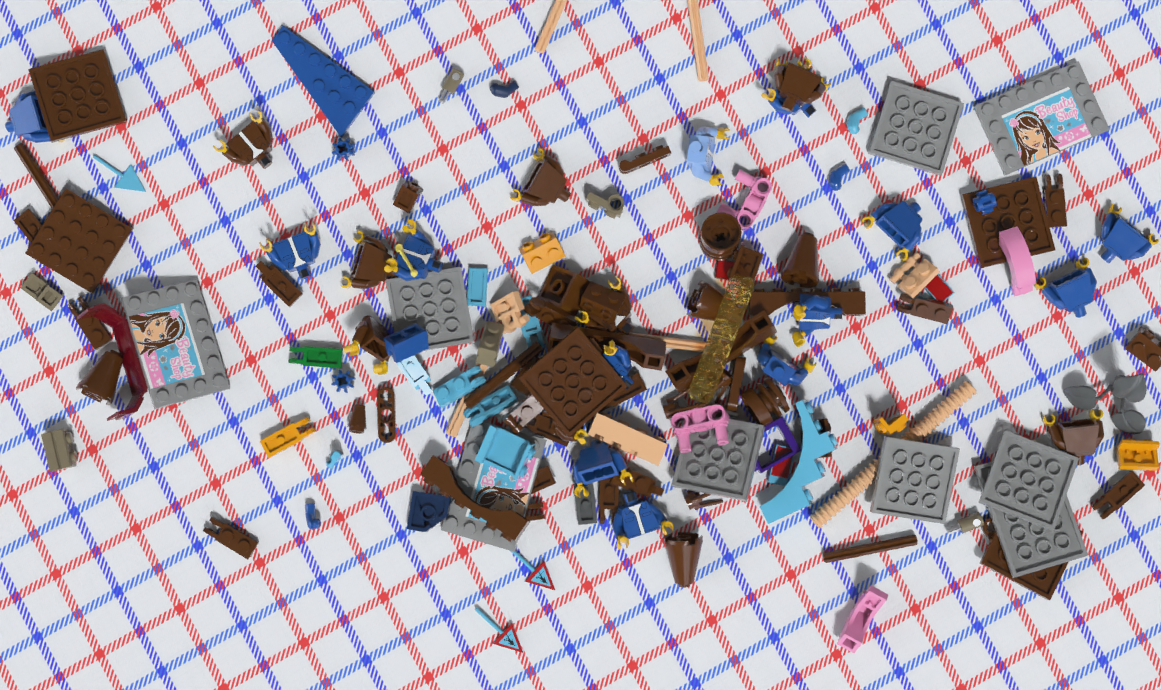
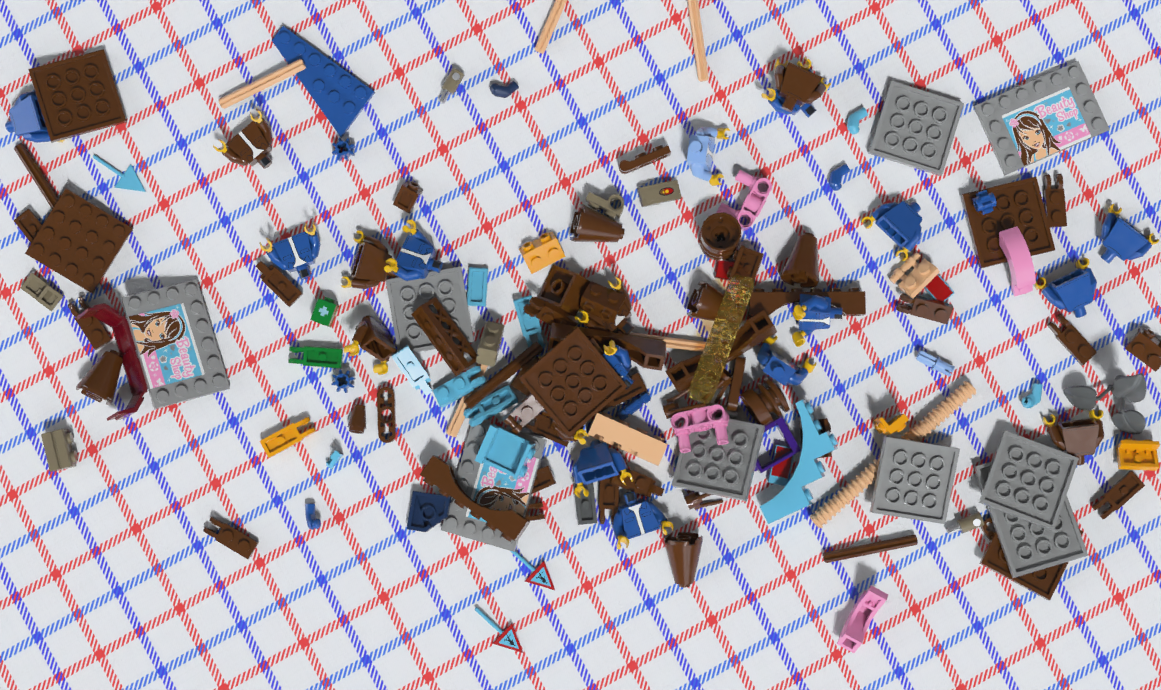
blue hinge [383,323,429,363] -> none
light yellow hinge [395,244,418,277] -> none
light nougat plate [490,291,530,334] -> none
reddish brown torso [510,148,571,206] -> none
none -> light nougat axle [219,59,306,109]
none -> green brick [310,297,339,328]
none -> reddish brown fence [411,297,477,376]
none -> reddish brown cone [570,204,625,242]
none -> blue axle [616,391,651,421]
none -> dark tan slope [638,180,682,207]
none -> light blue axle [916,350,955,377]
none -> medium azure arm [1021,383,1043,408]
none -> reddish brown hinge [1048,314,1097,366]

